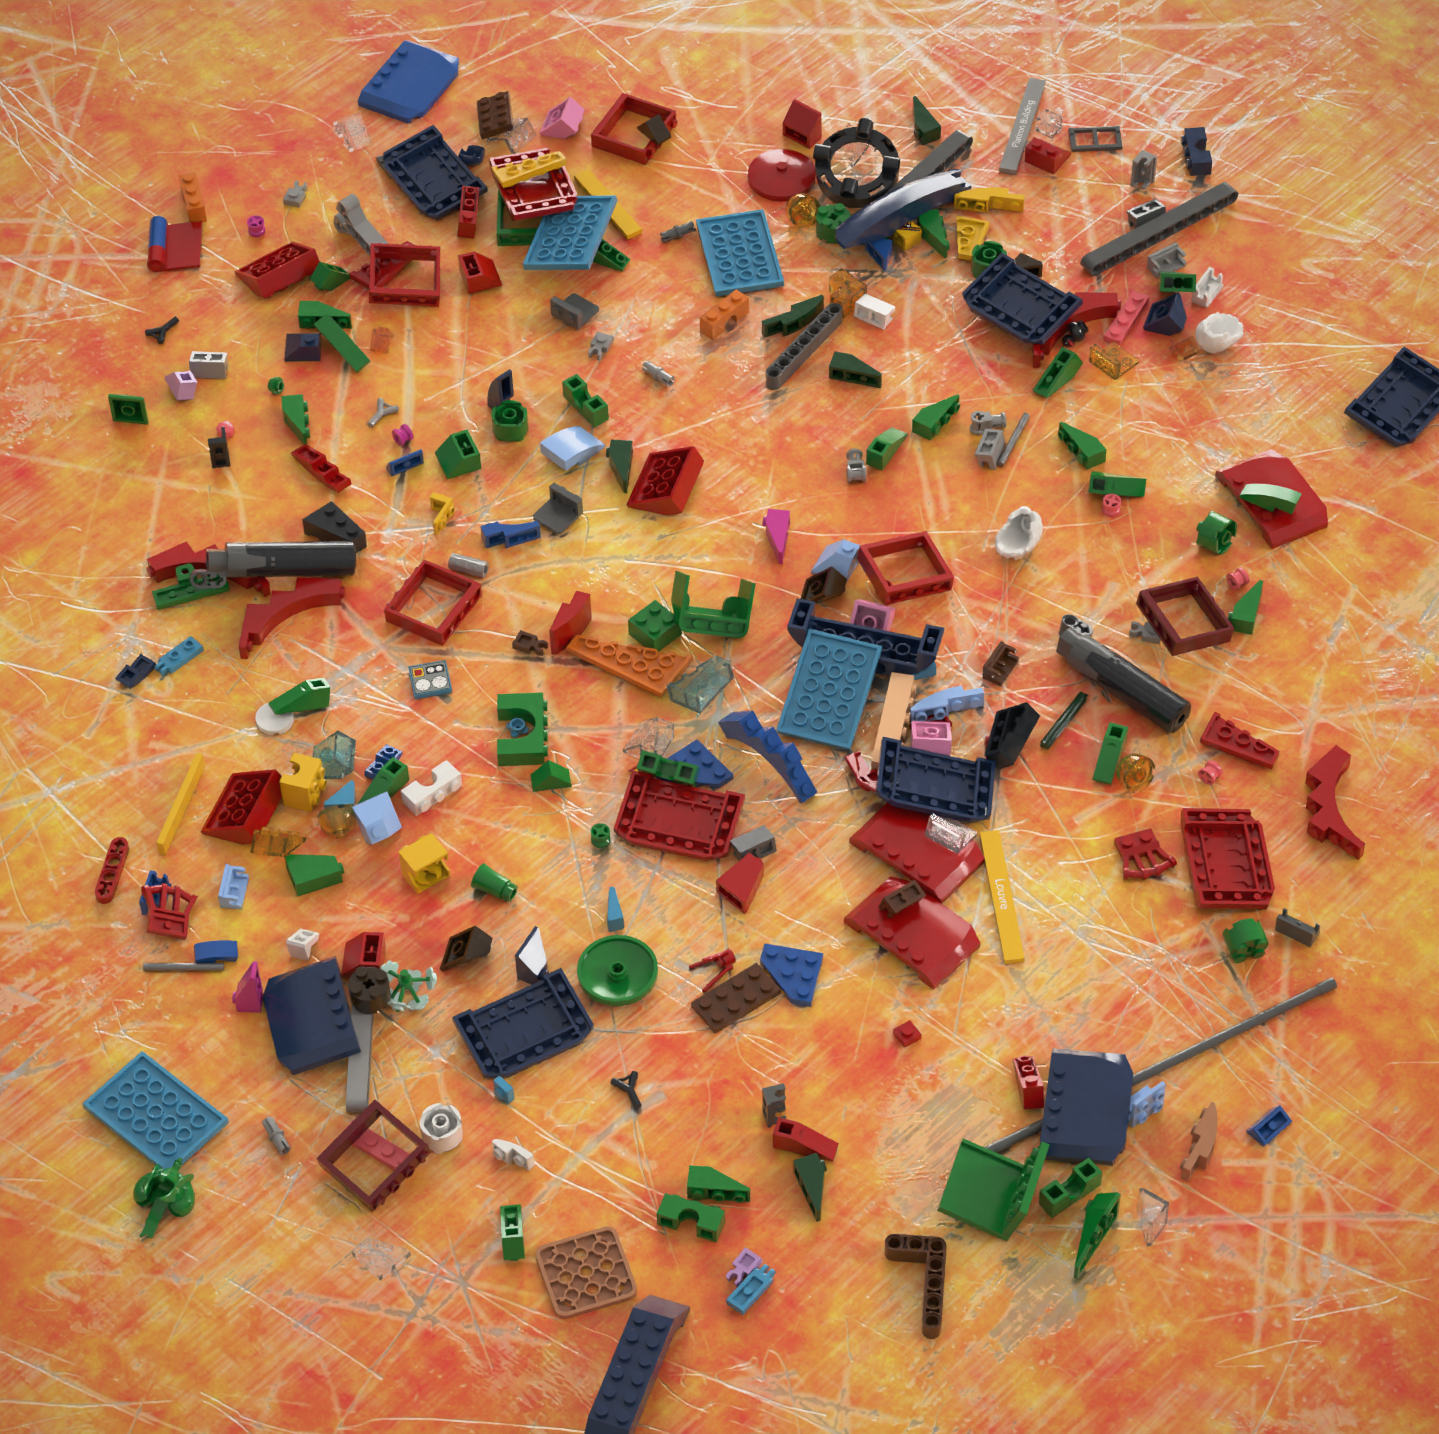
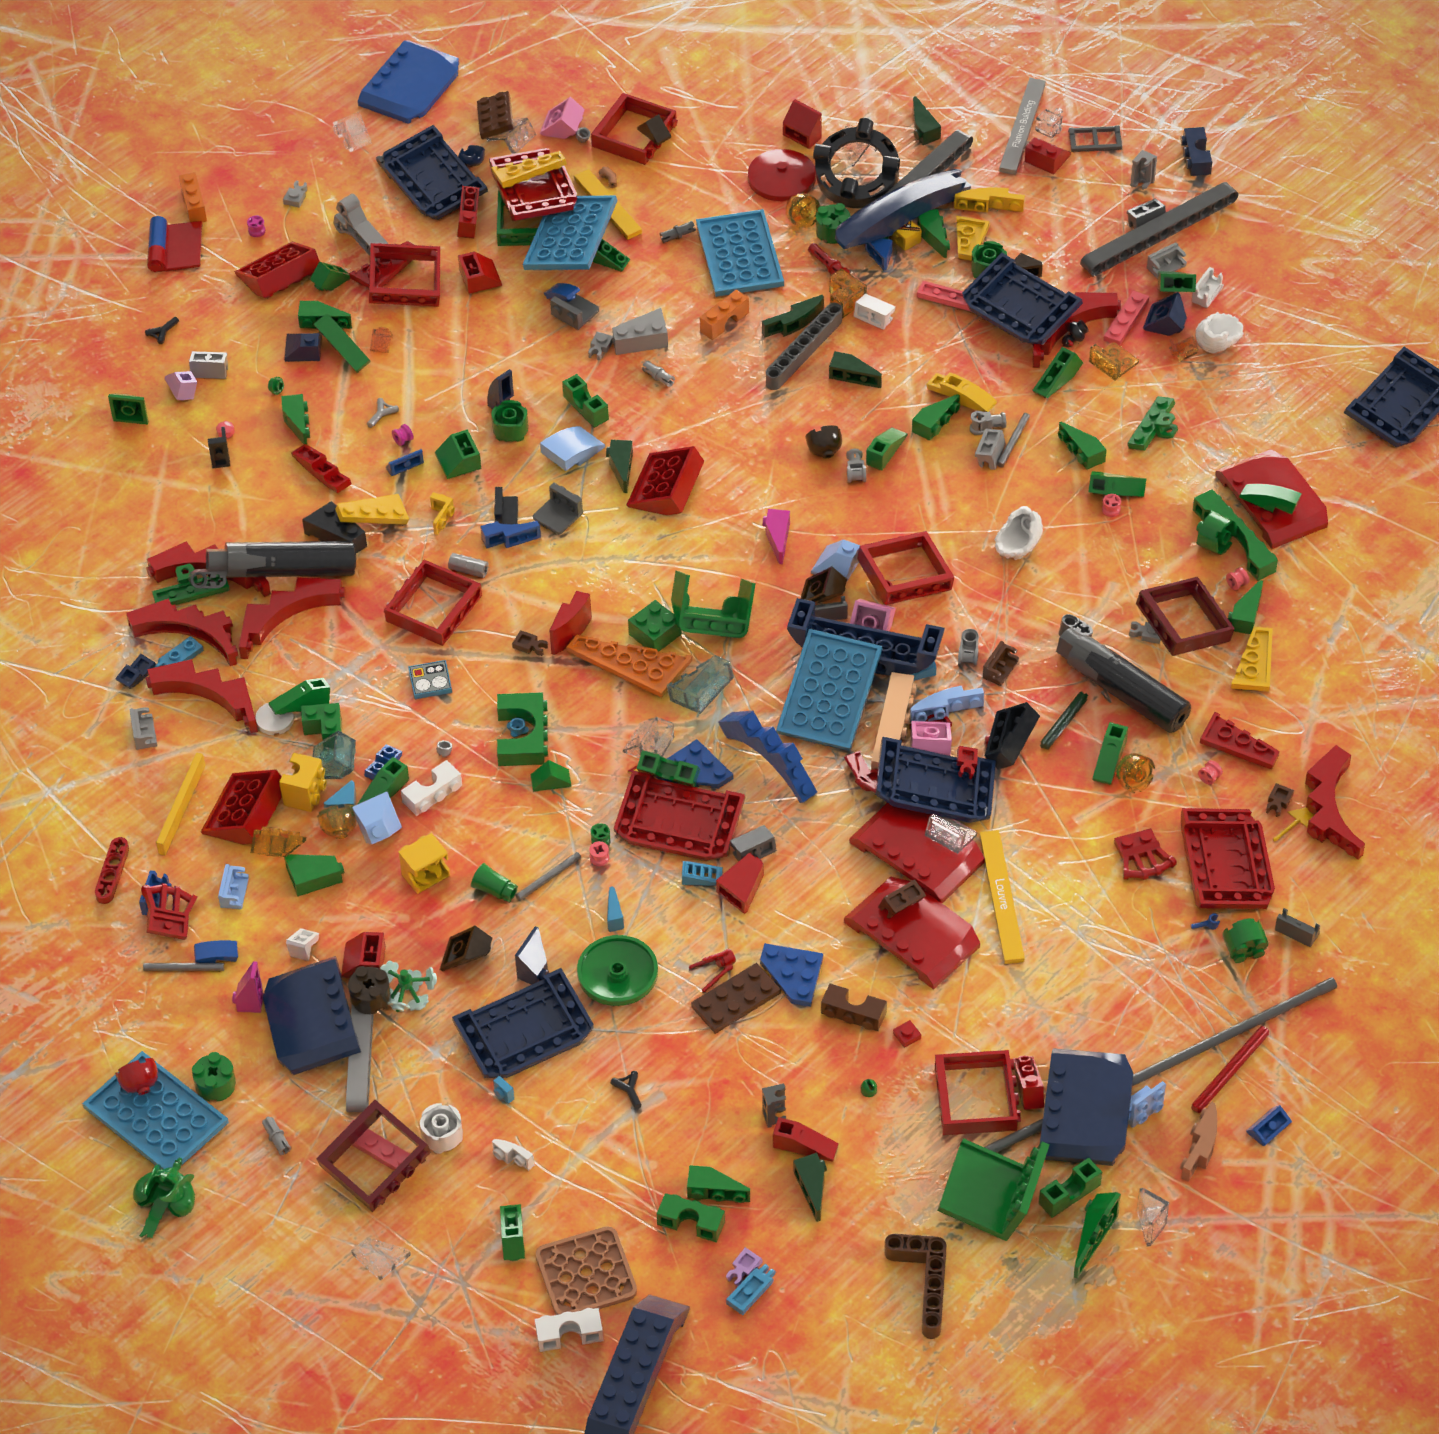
none -> red cylinder [115,1058,158,1095]
none -> red arch [126,598,239,666]
none -> light grey hinge [129,707,157,750]
none -> red arch [145,659,258,733]
none -> green brick [192,1052,236,1101]
none -> green brick [301,703,343,748]
none -> yellow wing [335,494,409,525]
none -> light grey hinge [436,740,452,757]
none -> black panel [494,487,518,524]
none -> flat silver bar [515,852,581,901]
none -> white arch [535,1308,604,1352]
none -> blue slope [544,283,580,302]
none -> light grey hinge [576,127,590,142]
none -> coral wheel [589,841,609,867]
none -> nougat arm [599,167,617,188]
none -> light grey wedge [612,308,668,355]
none -> dark azure slope [682,861,723,886]
none -> dark brown cylinder [805,425,842,458]
none -> red pin [808,243,850,282]
none -> dark grey hinge [815,596,848,620]
none -> reddish brown arch [821,983,887,1031]
none -> green hinge [861,1079,877,1097]
none -> coral plate [917,281,971,312]
none -> yellow slope [926,373,997,412]
none -> red window [934,1050,1021,1135]
none -> red plate [956,746,978,779]
none -> light grey piece [958,629,979,665]
none -> green plate [1128,396,1178,451]
none -> blue hand [1191,913,1220,930]
none -> red axle [1191,1026,1269,1113]
none -> green arch [1193,489,1278,581]
none -> yellow wing [1231,627,1273,692]
none -> reddish brown plate [1266,783,1294,817]
none -> yellow piece [1273,807,1315,842]

